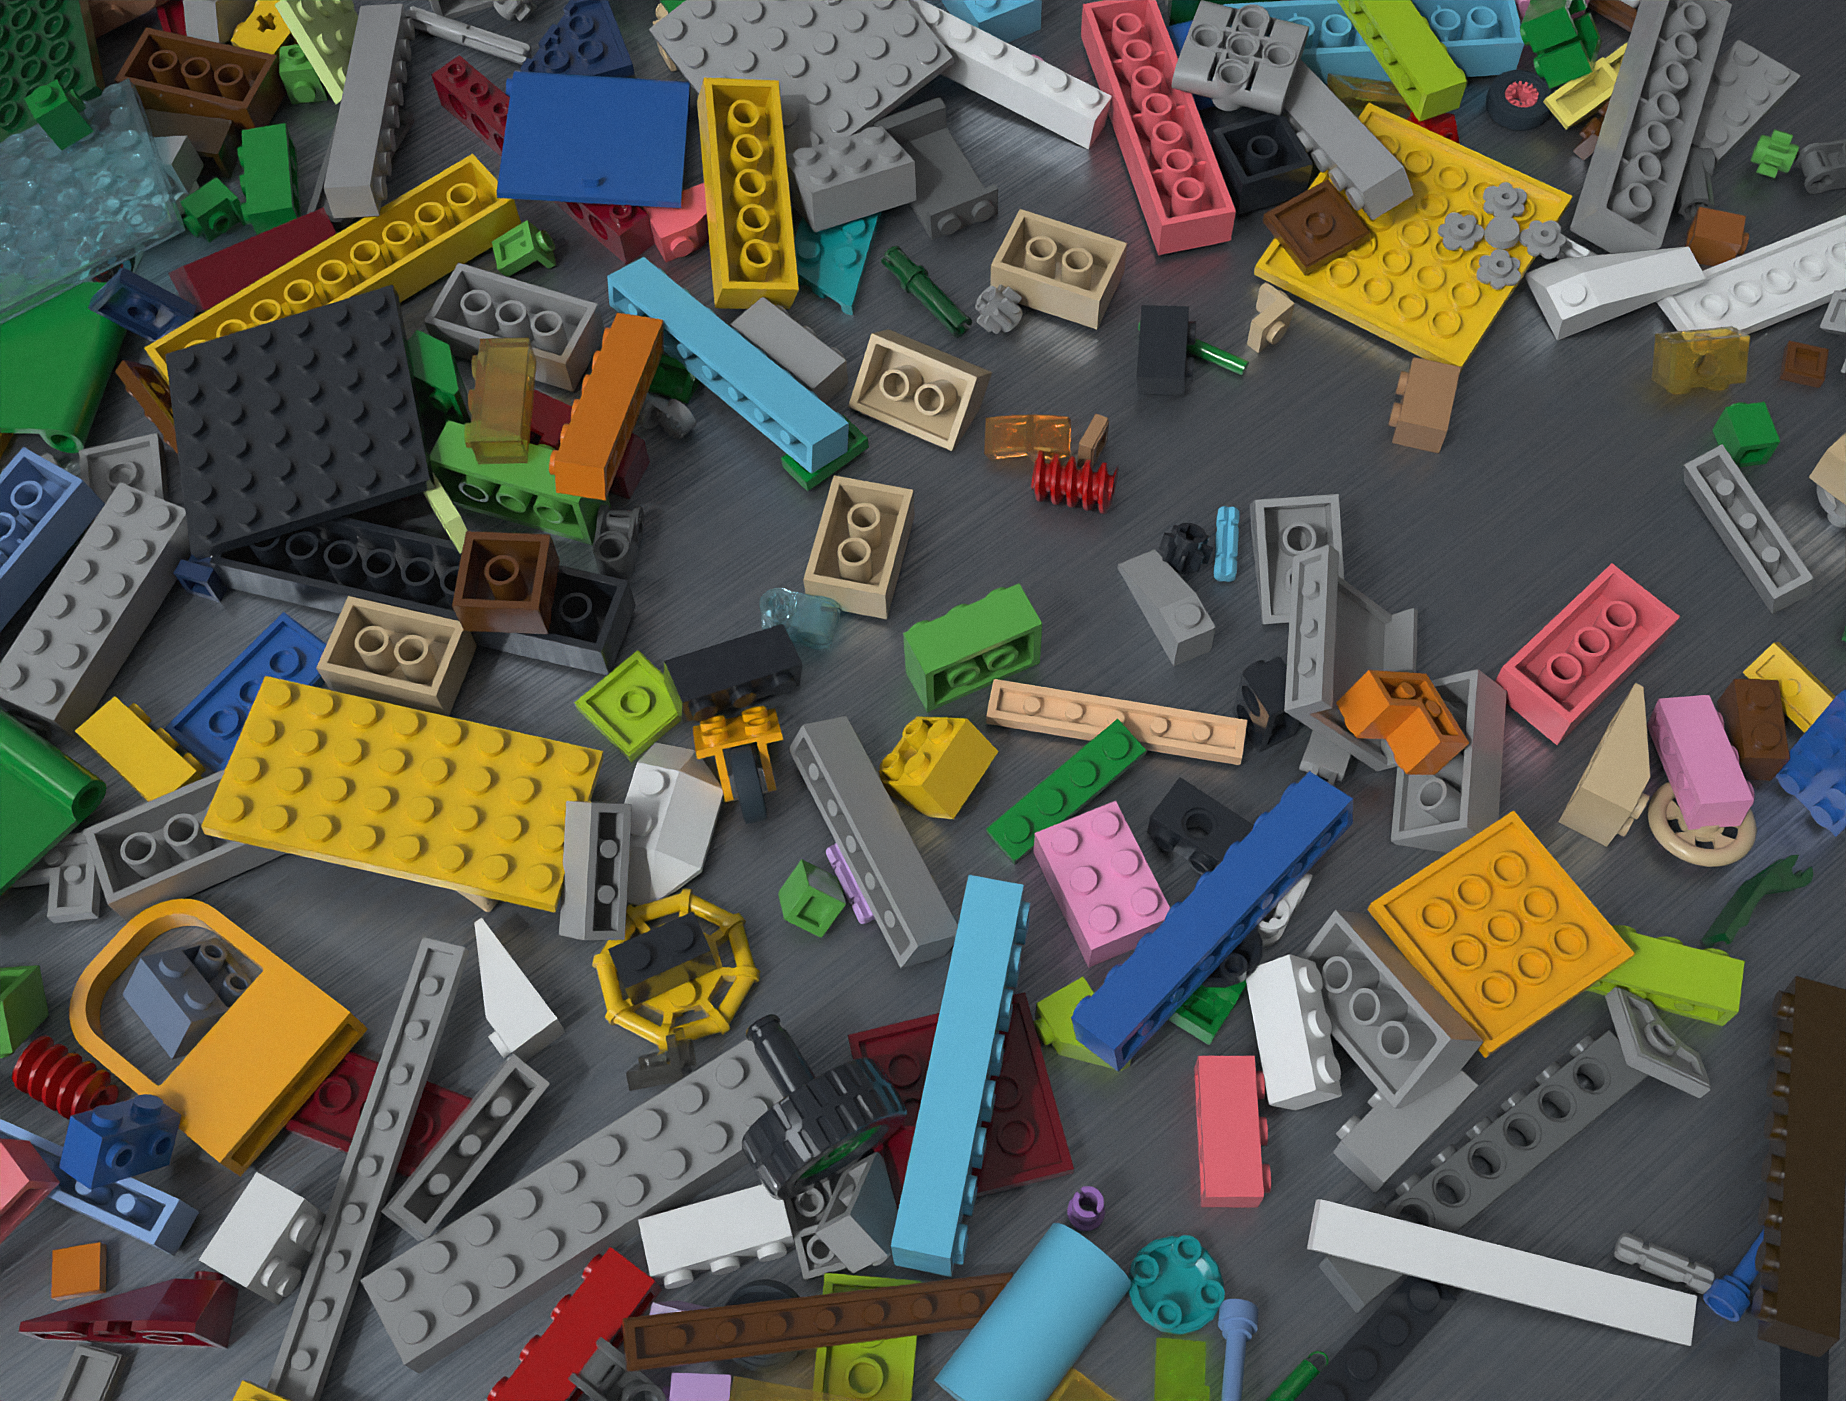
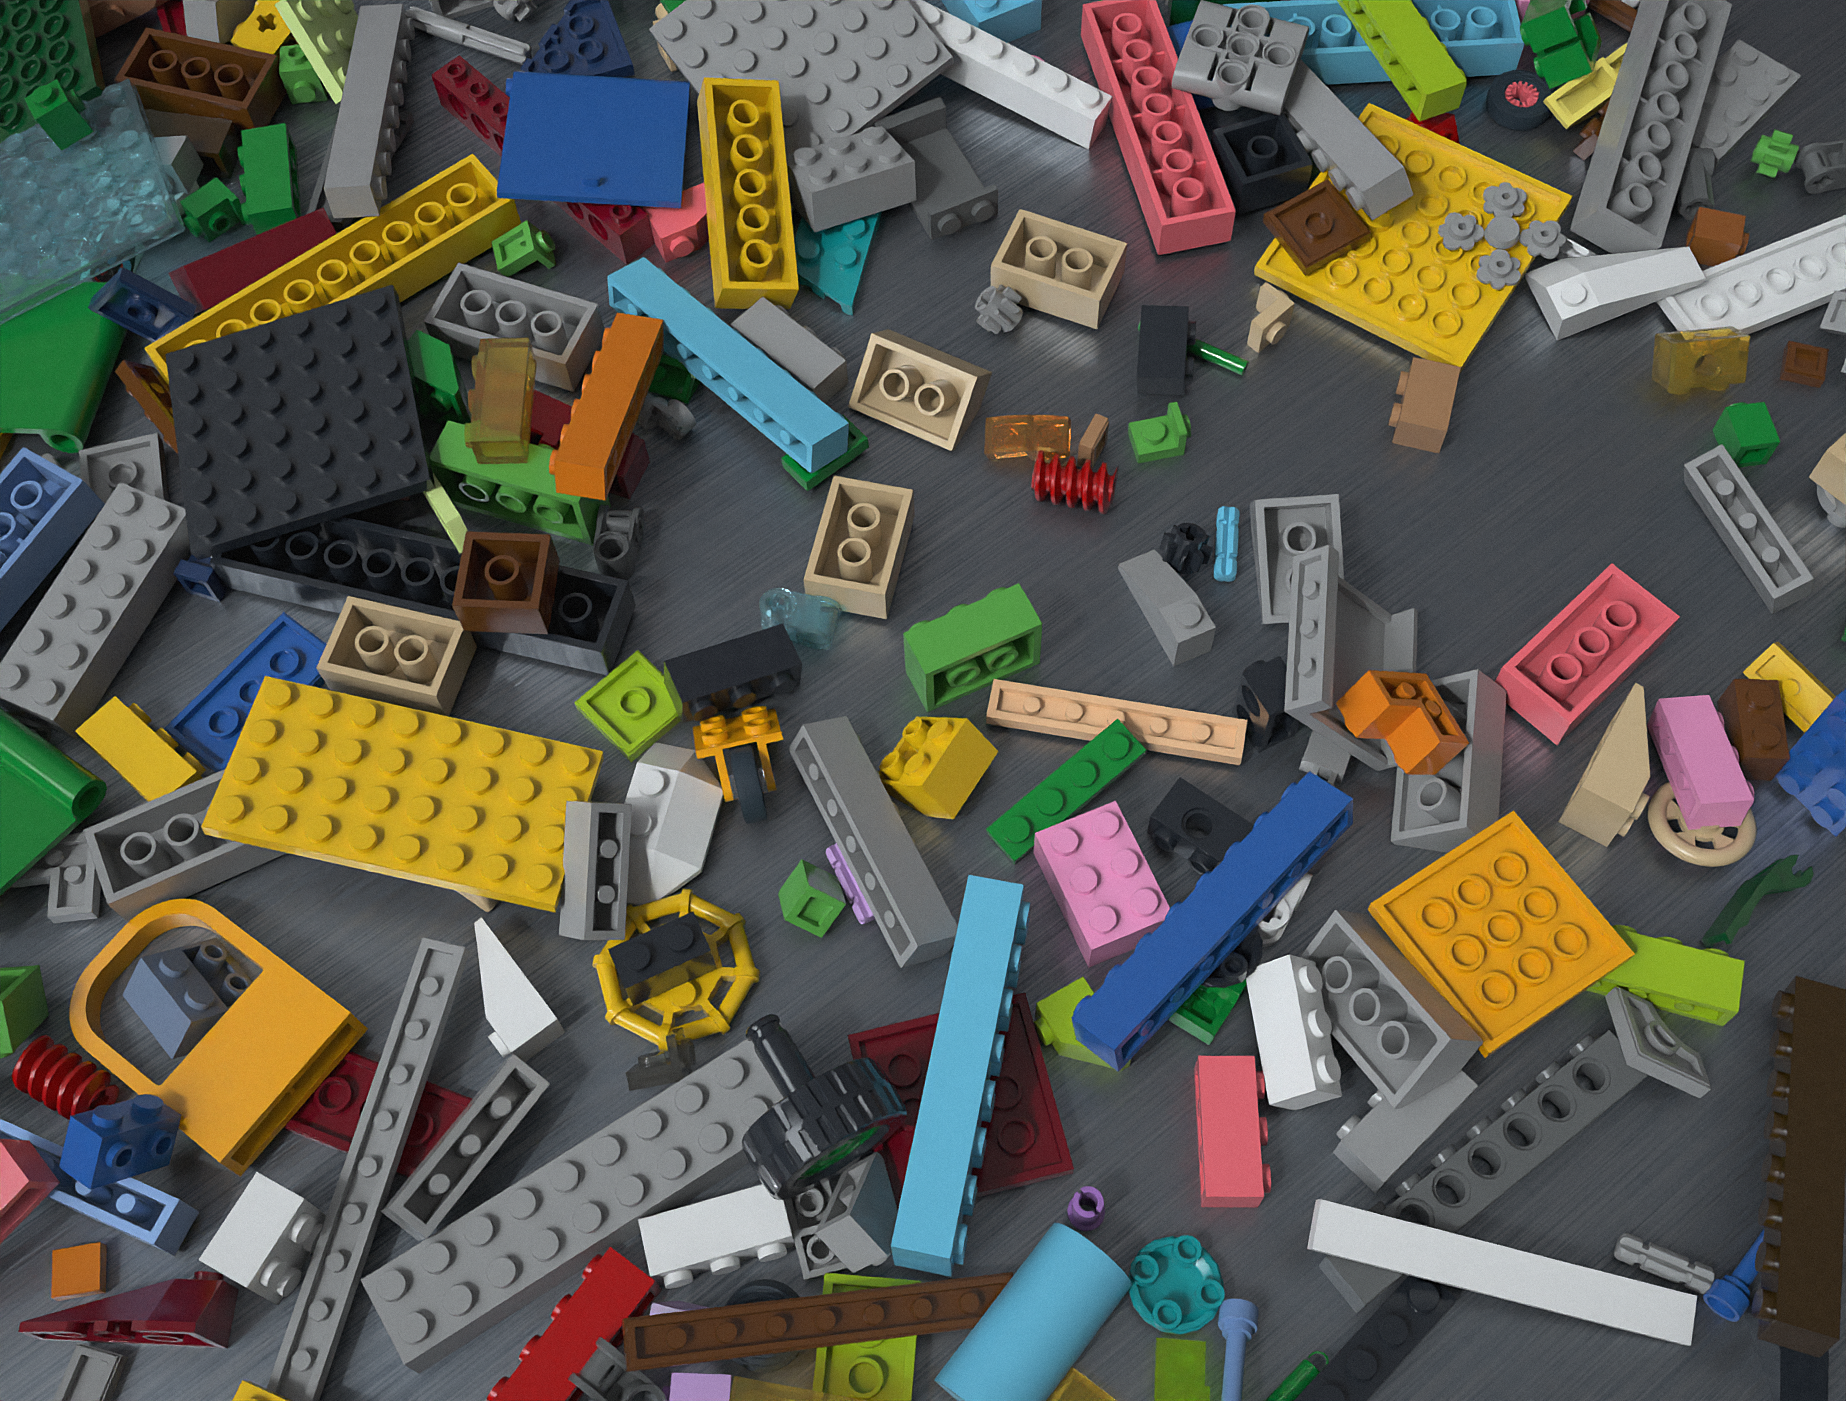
dark green pin [881,245,972,338] -> none
clear yellow slope [1327,73,1412,116] -> none
none -> bright green bracket [1128,401,1191,464]

